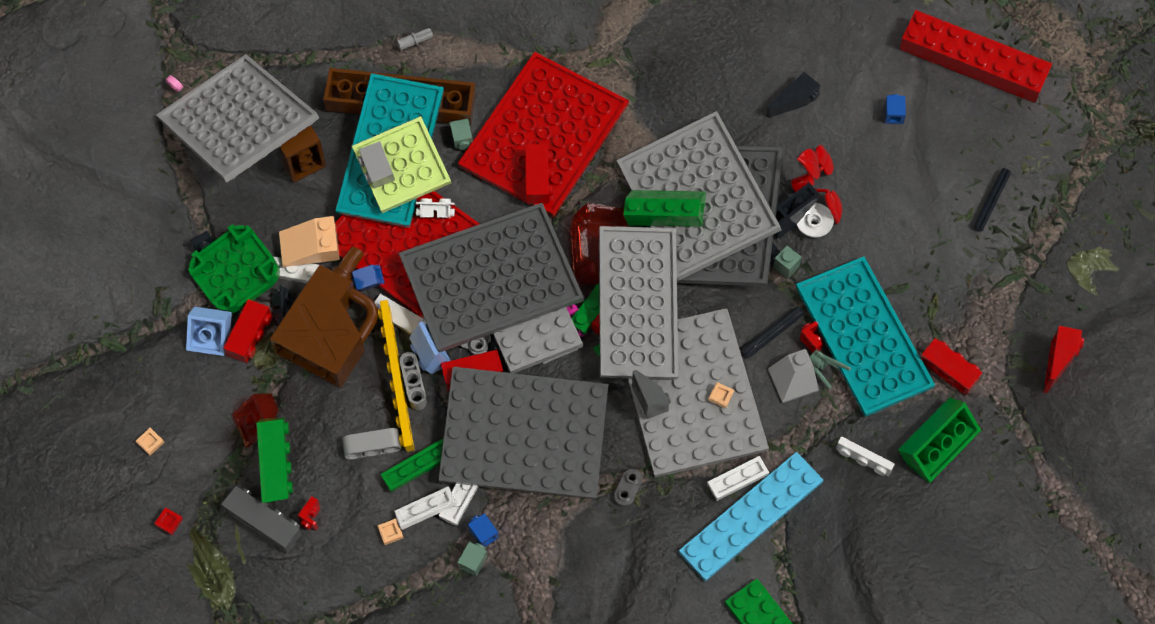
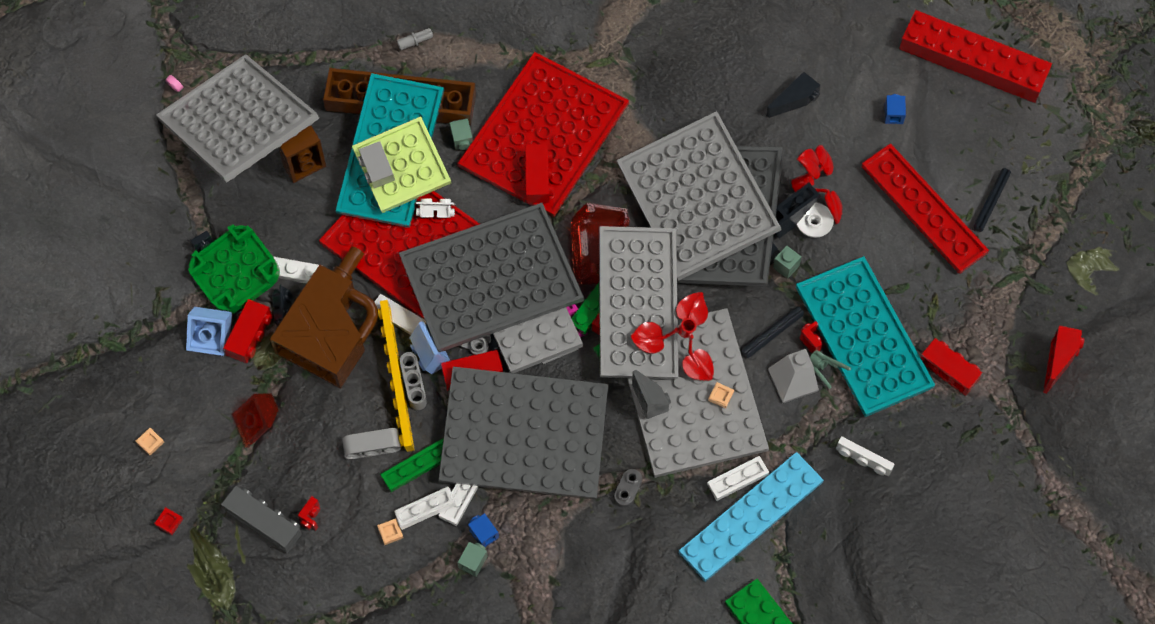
green slope [257,417,293,503] -> none
light nougat slope [279,216,340,267] -> none
blue brick [352,265,385,290] -> none
green slope [624,190,706,227] -> none
green slope [898,397,981,483] -> none
none -> red plant [631,292,714,381]
none -> red plate [861,143,989,274]

